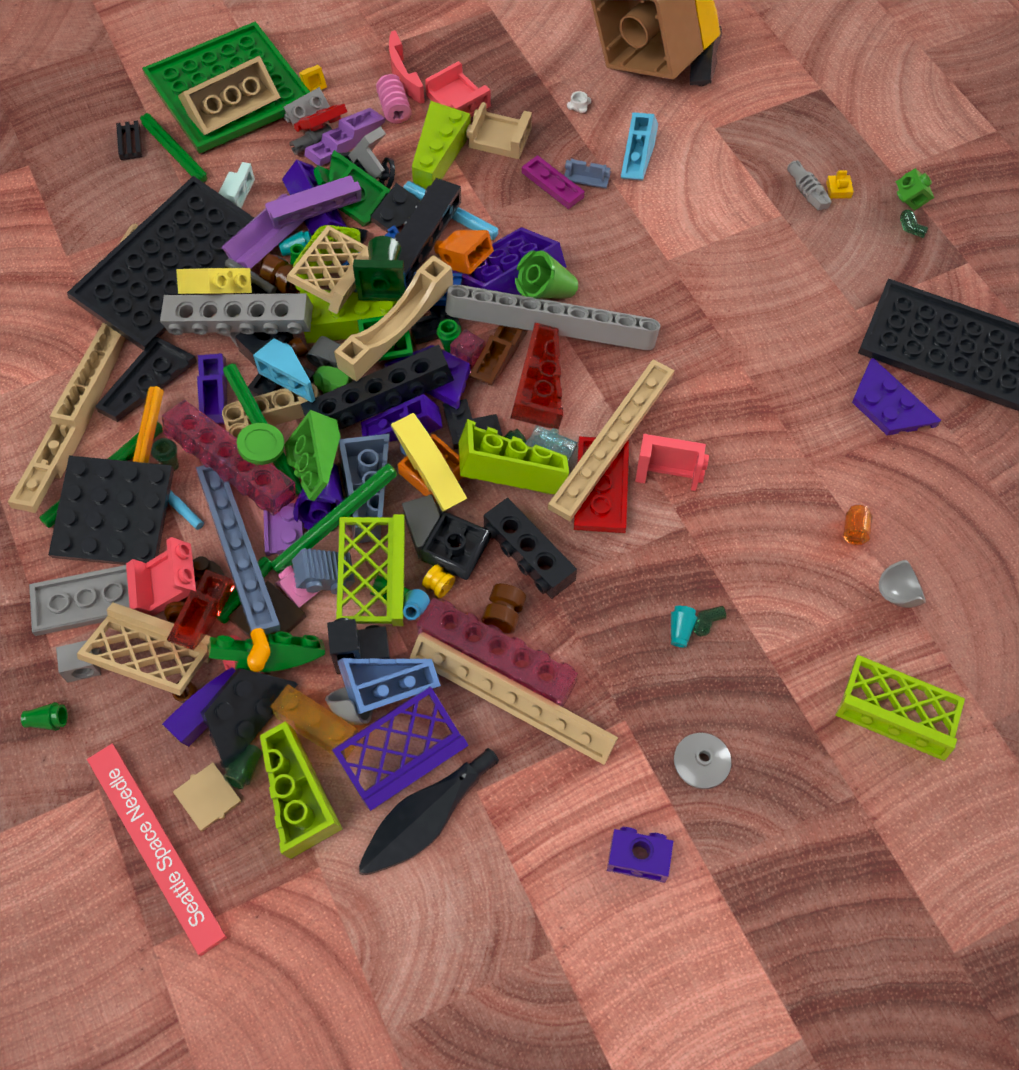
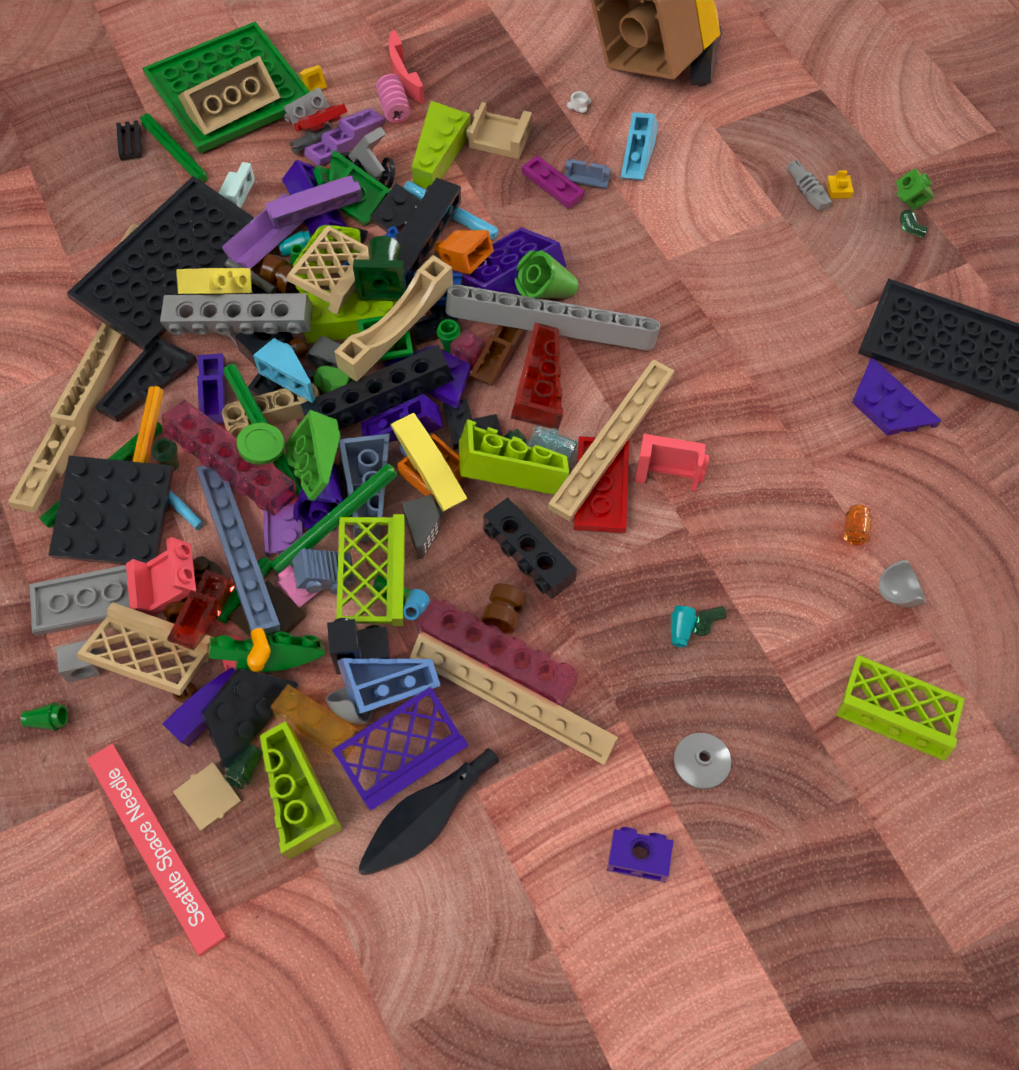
black brick [420,511,490,580] -> none
yellow wheel [422,564,455,598] -> none
coral panel [425,61,491,118] -> none

